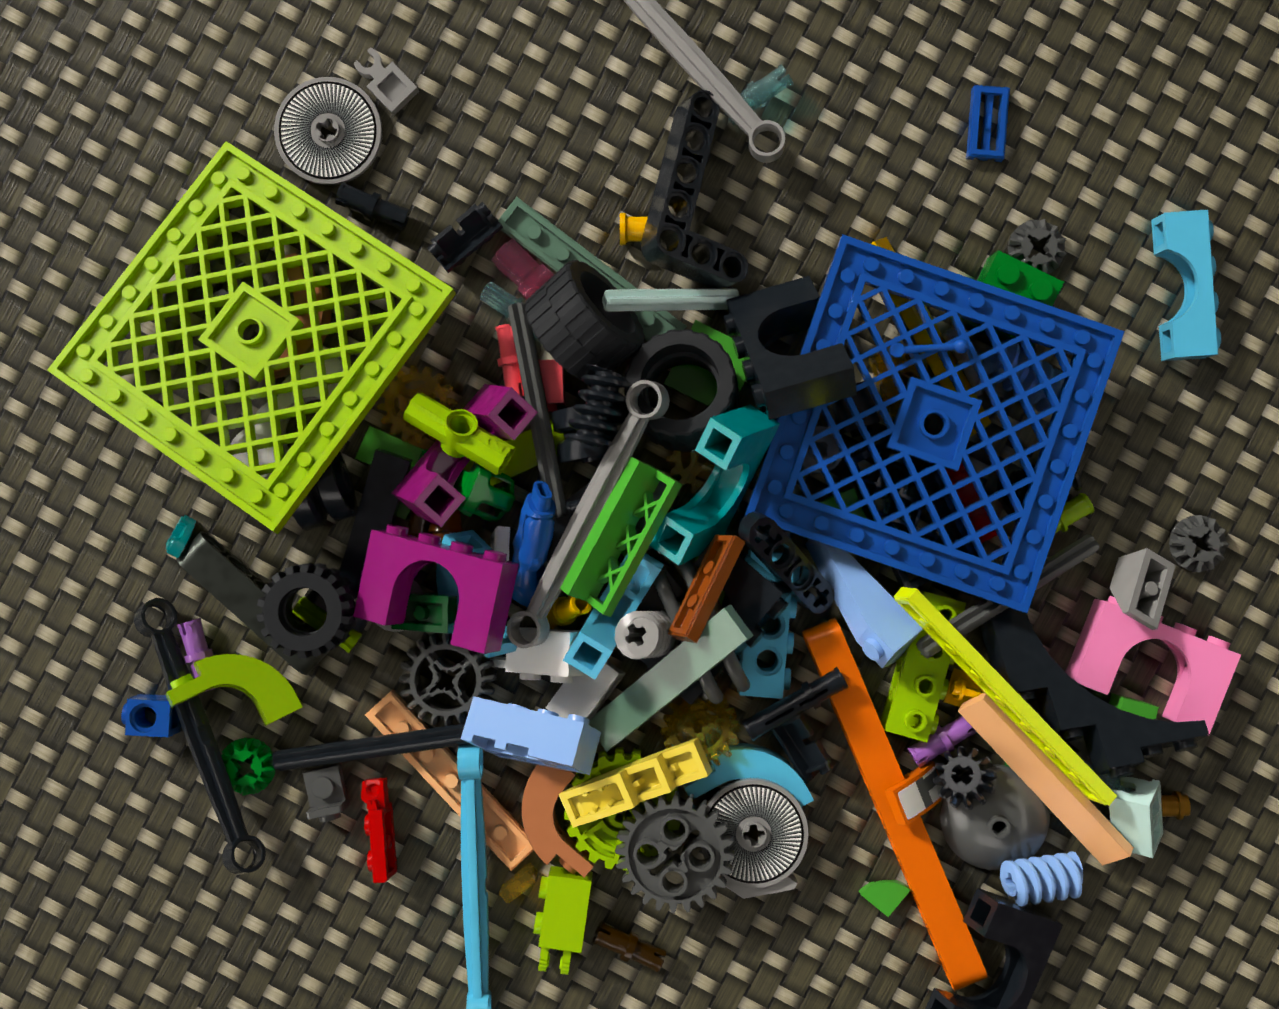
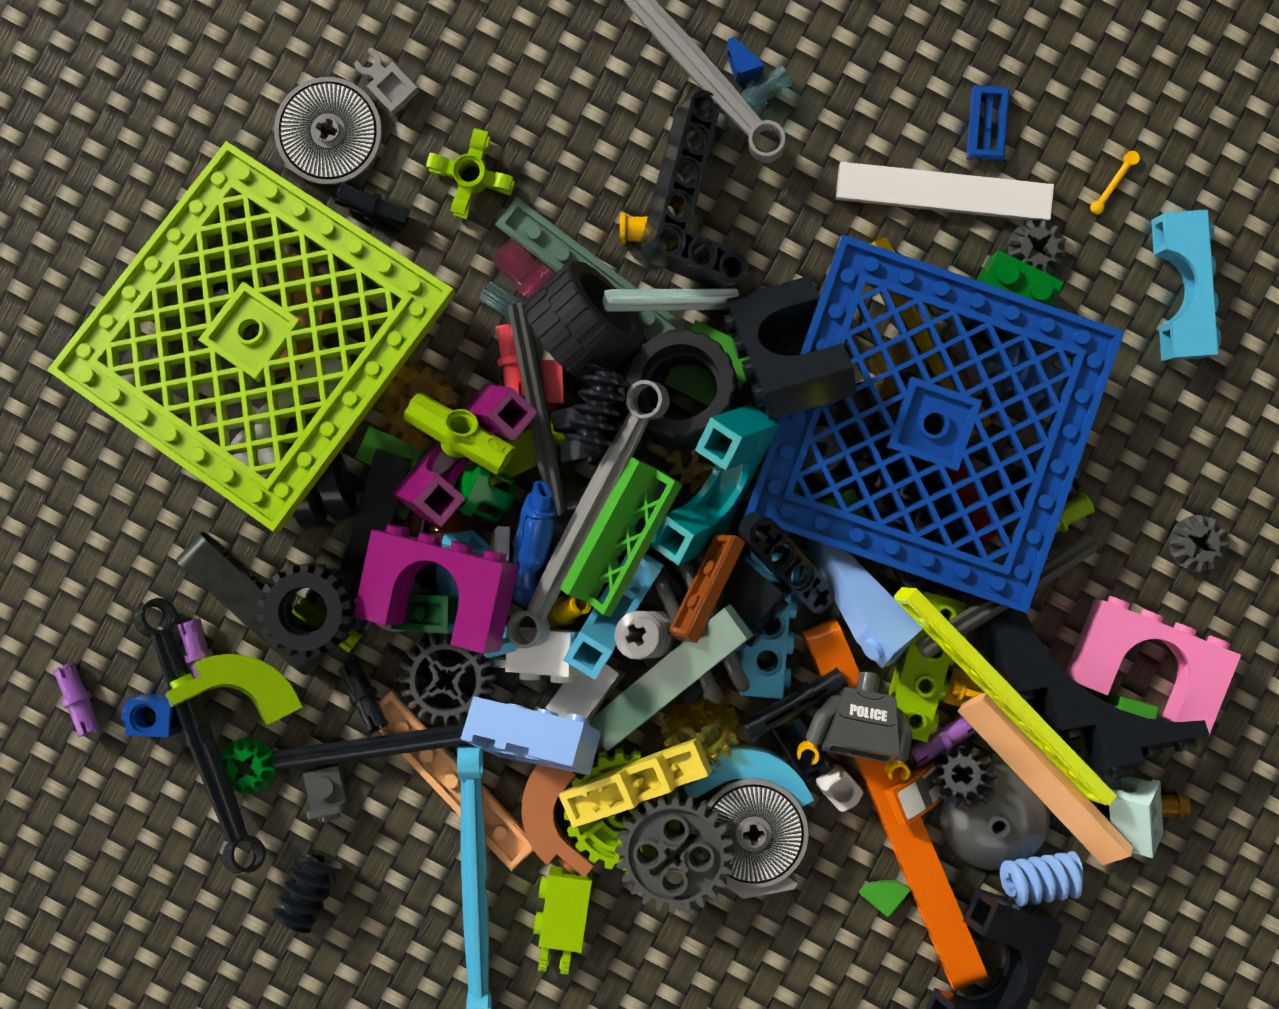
teal tile [166,515,196,558] -> none
red hinge [361,778,397,883] -> none
black hinge [427,202,503,273] -> none
clear yellow tile [499,862,538,904] -> none
dark brown pin [592,921,666,972] -> none
blue hinge [889,339,969,358] -> none
light grey slope [1109,548,1176,630] -> none
none -> medium lavender pin [53,662,101,737]
none -> black piece [271,850,343,933]
none -> black pin [338,660,389,734]
none -> lime pin [426,128,515,220]
none -> blue slope [725,37,765,84]
none -> dark grey torso [797,672,912,781]
none -> white hair [816,764,864,812]
none -> white tile [835,162,1054,222]
none -> yellow hinge [1090,151,1140,215]

